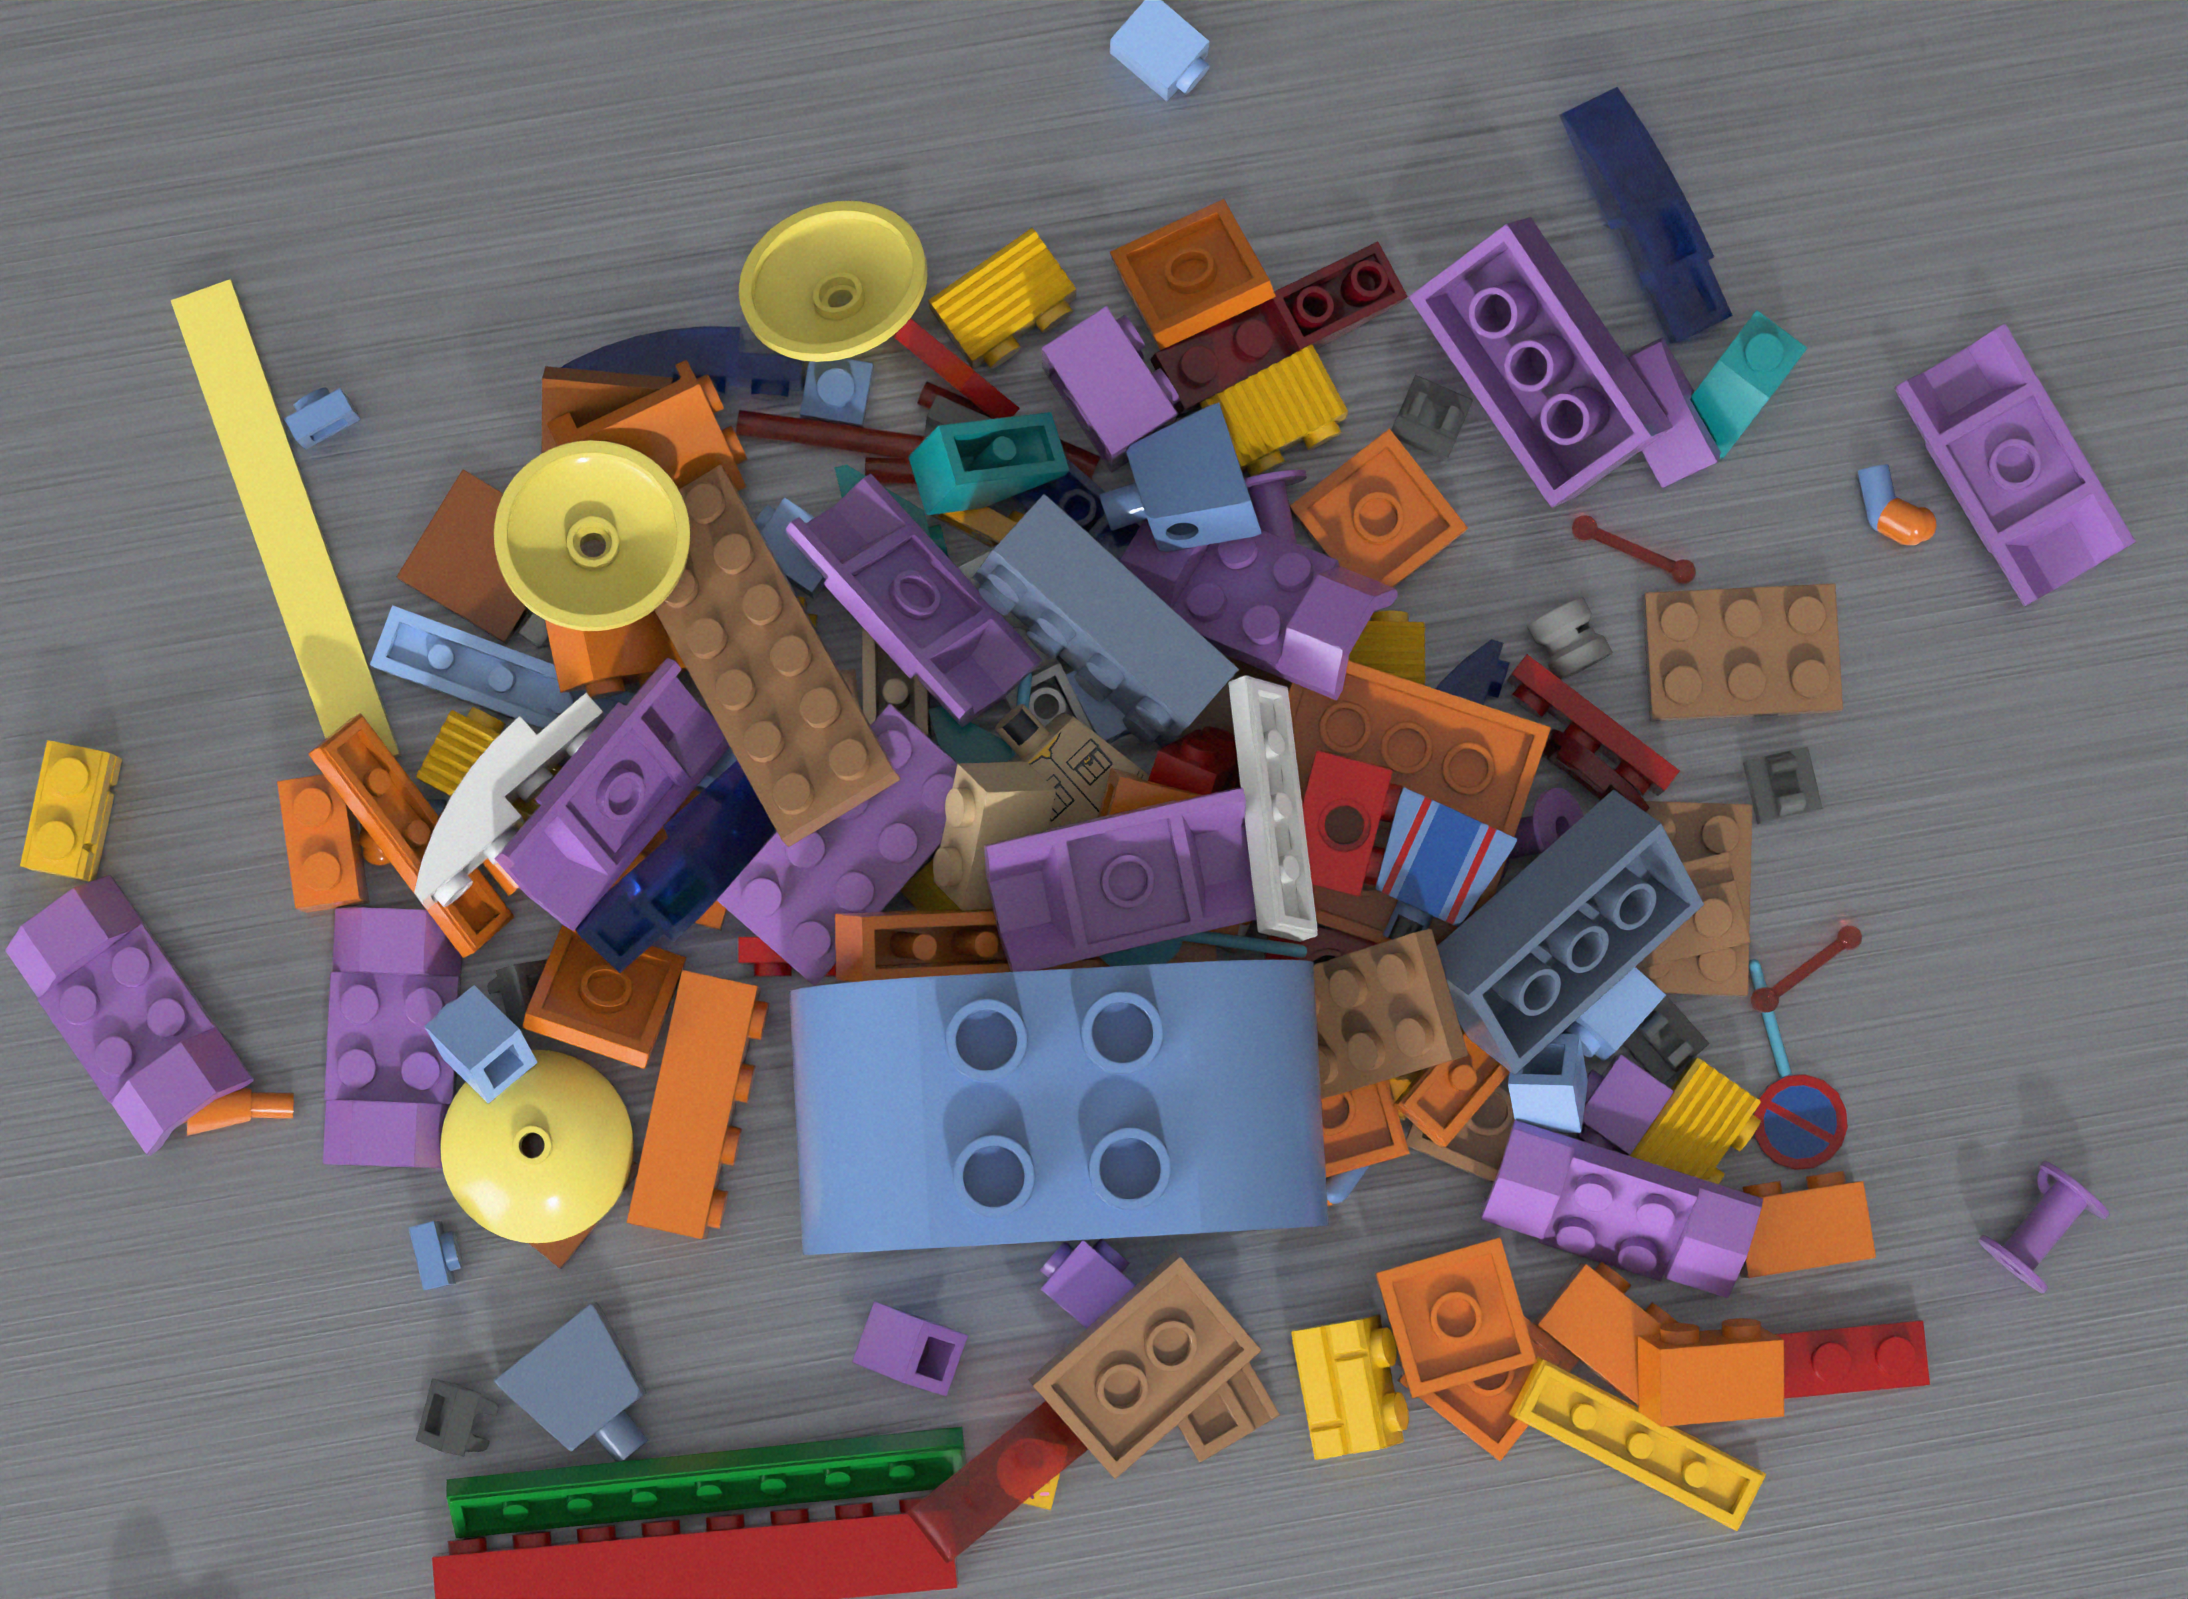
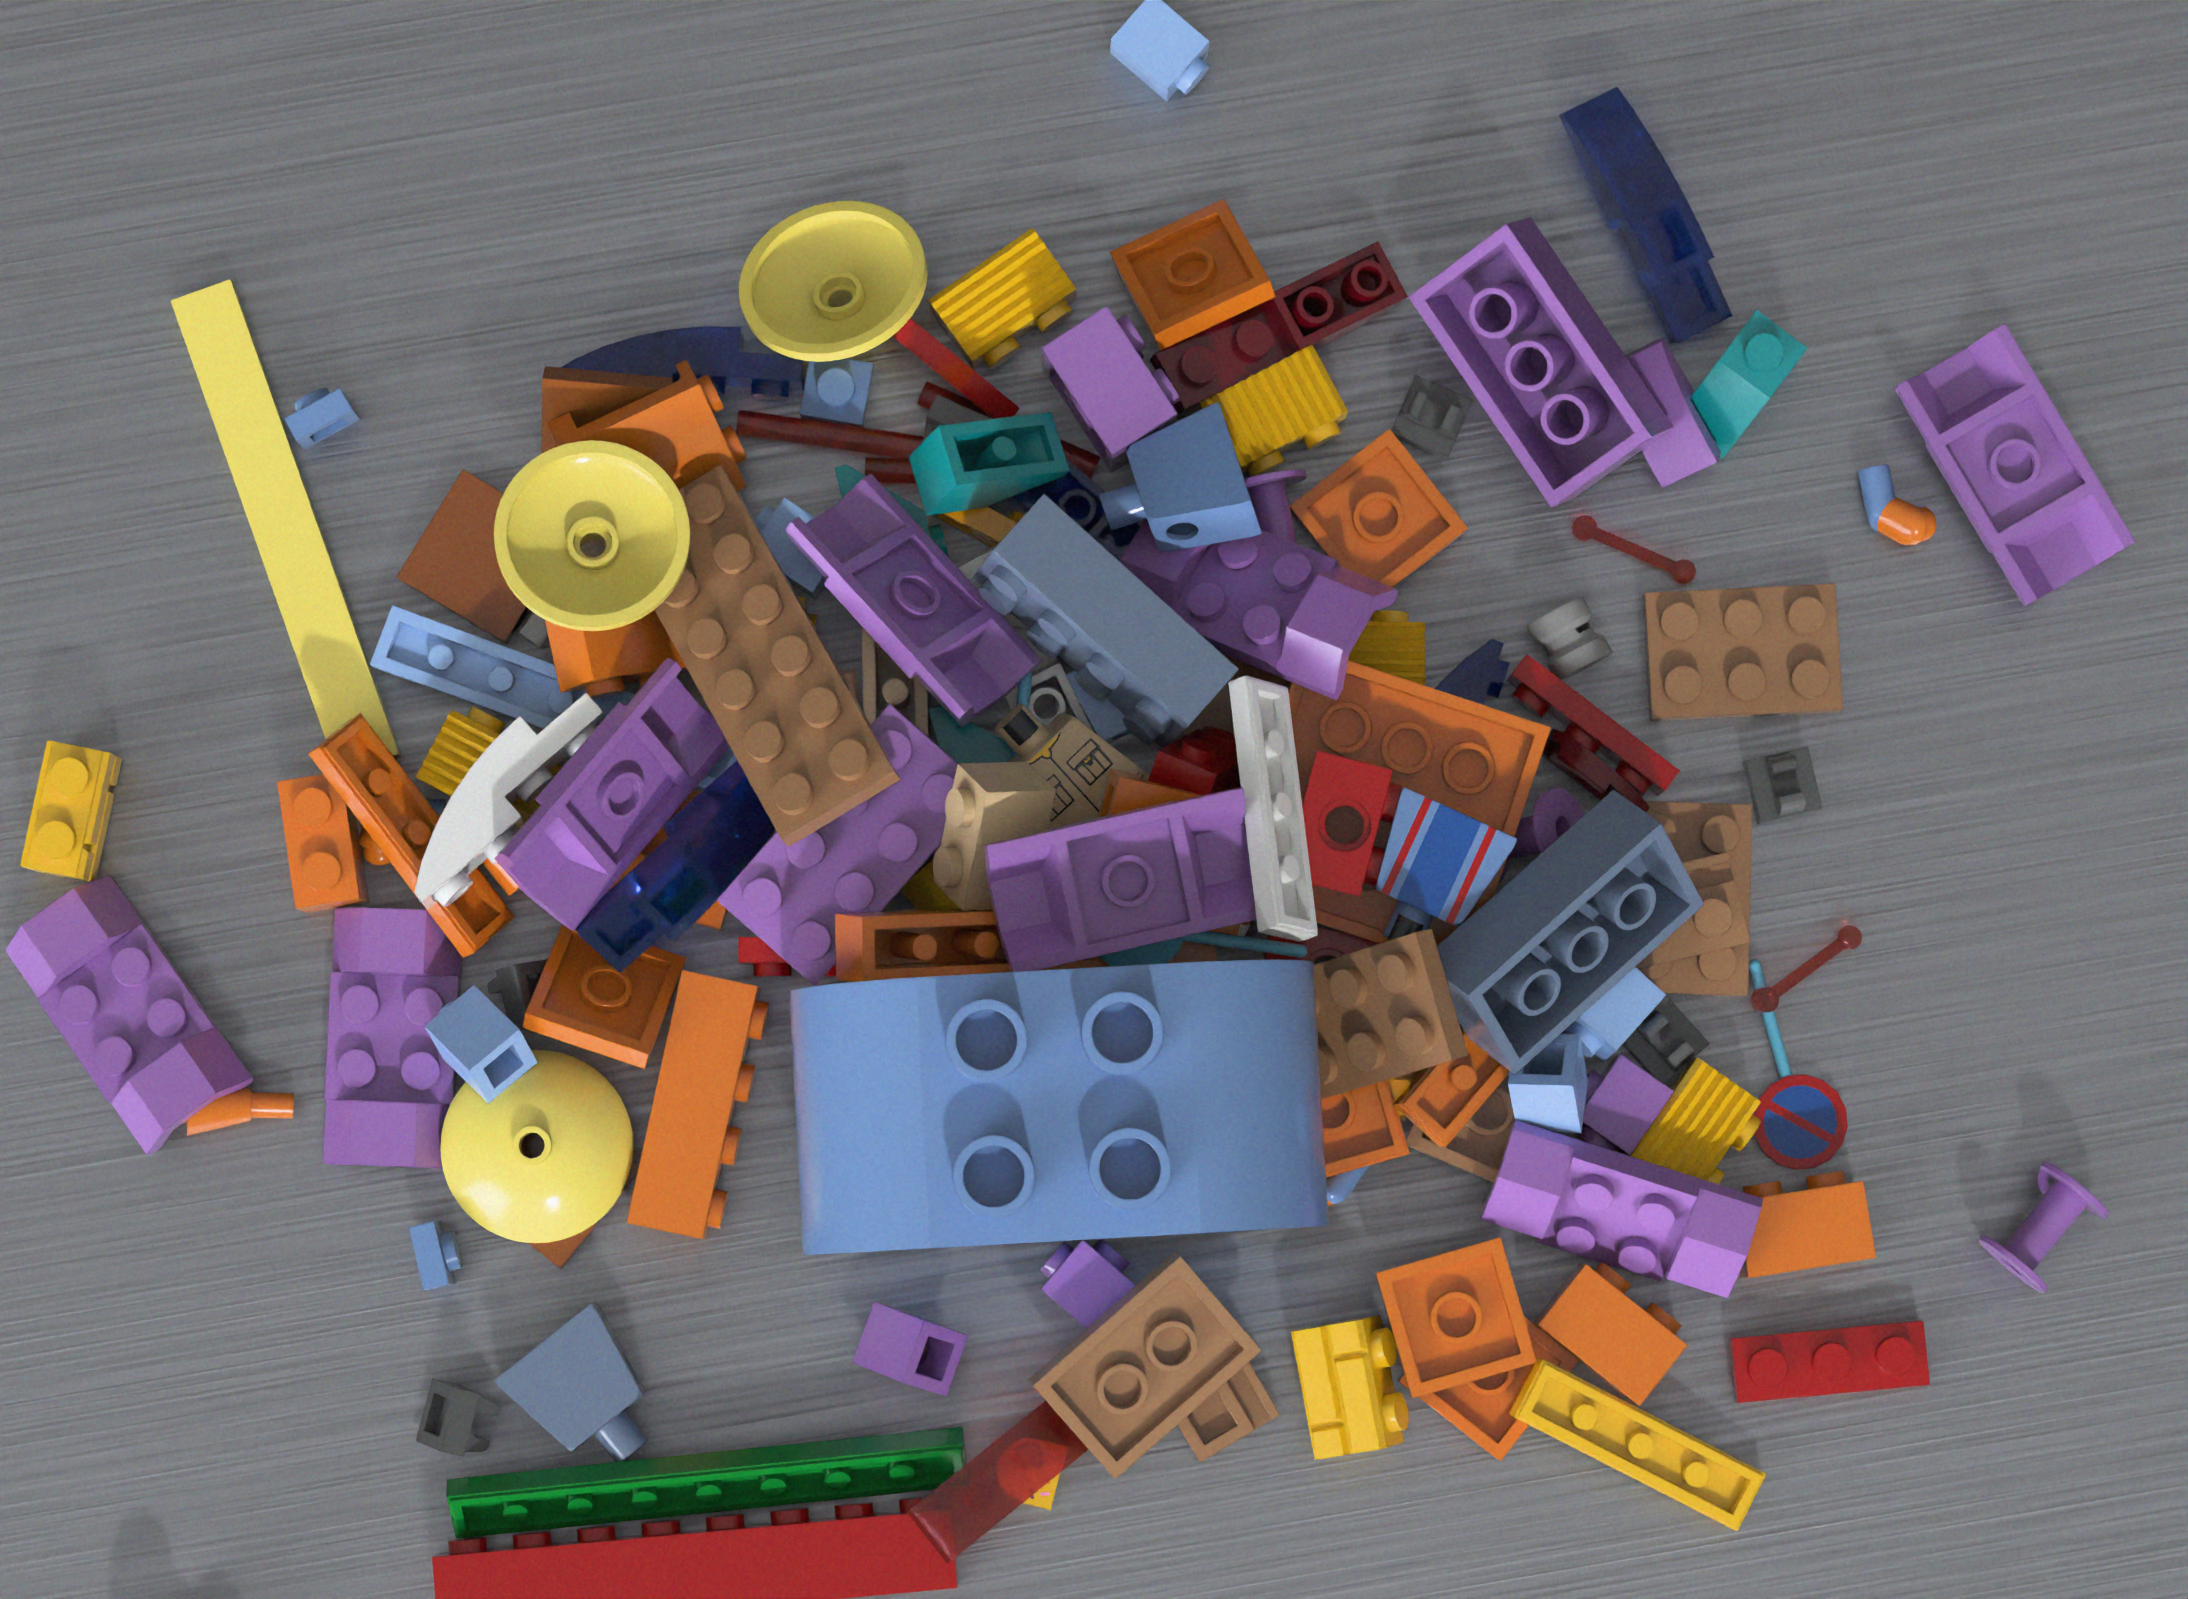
orange brick [1638,1318,1784,1427] -> none

